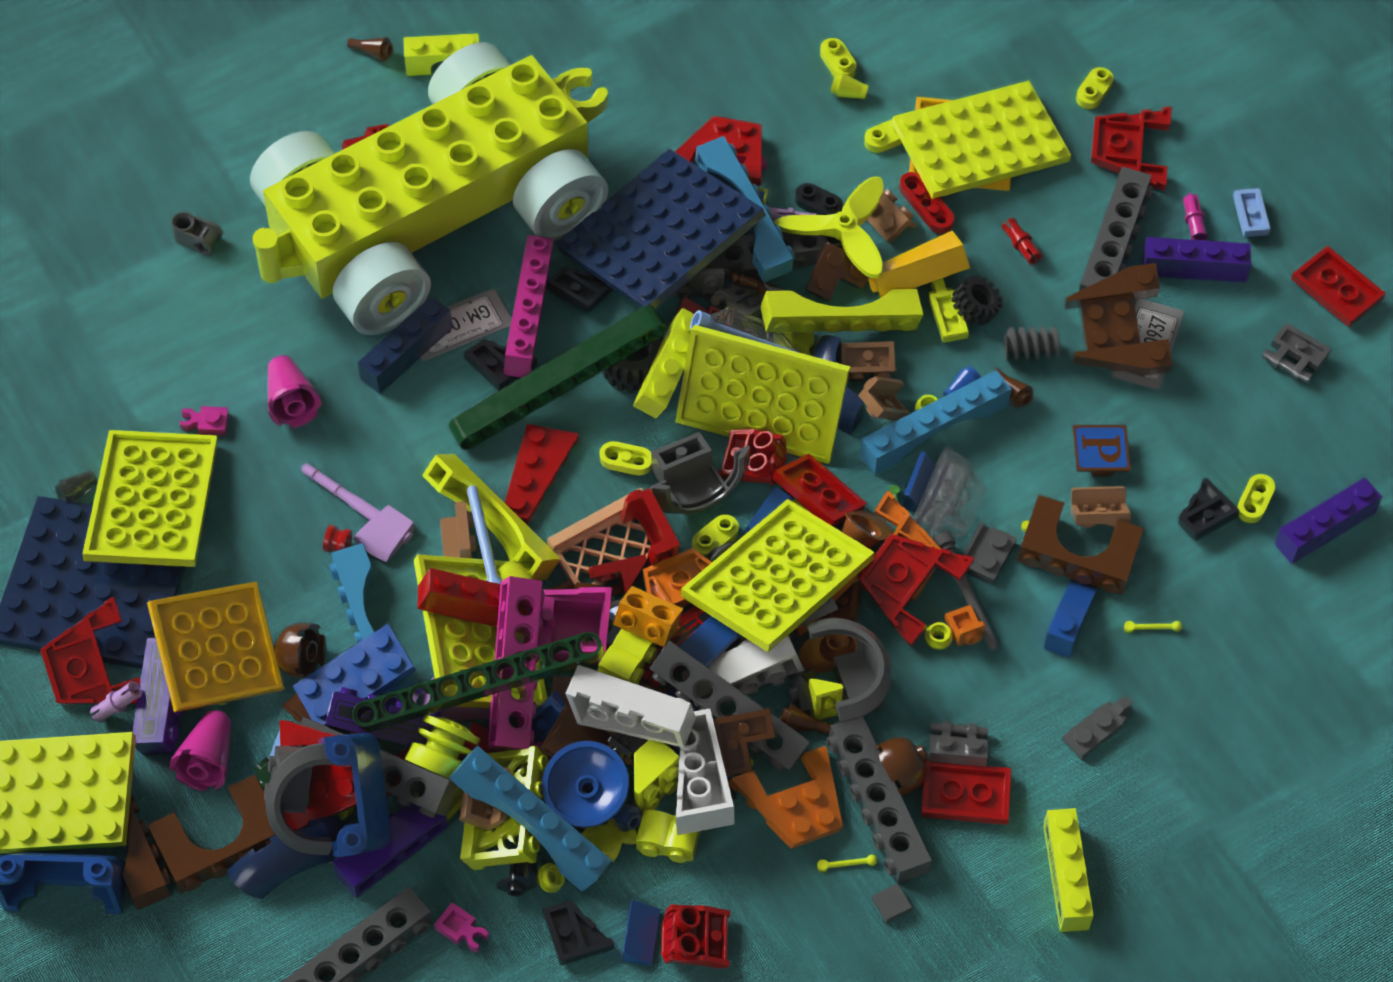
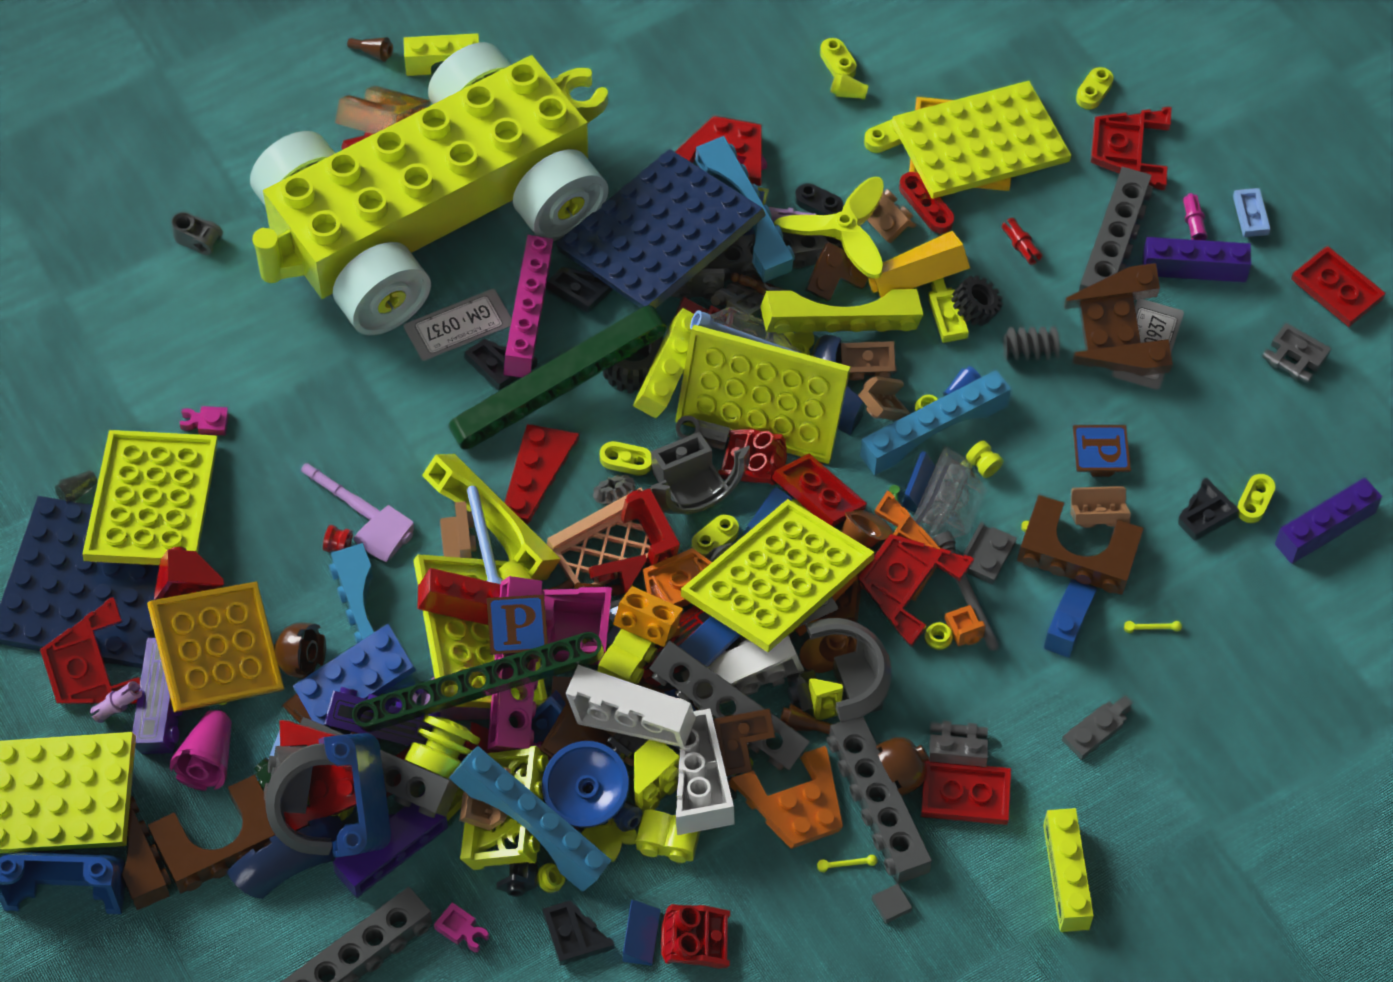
dark pink cone [268,355,322,427] -> none
dark blue brick [357,296,453,394] -> none
reddish brown cone [994,368,1034,408] -> none
none -> red slope [154,547,224,600]
none -> clear orange arch [335,85,431,134]
none -> piece [487,594,548,655]
none -> dark grey gear [593,475,635,504]
none -> dark grey piece [676,416,730,451]
none -> neon yellow wheel [966,440,1004,478]

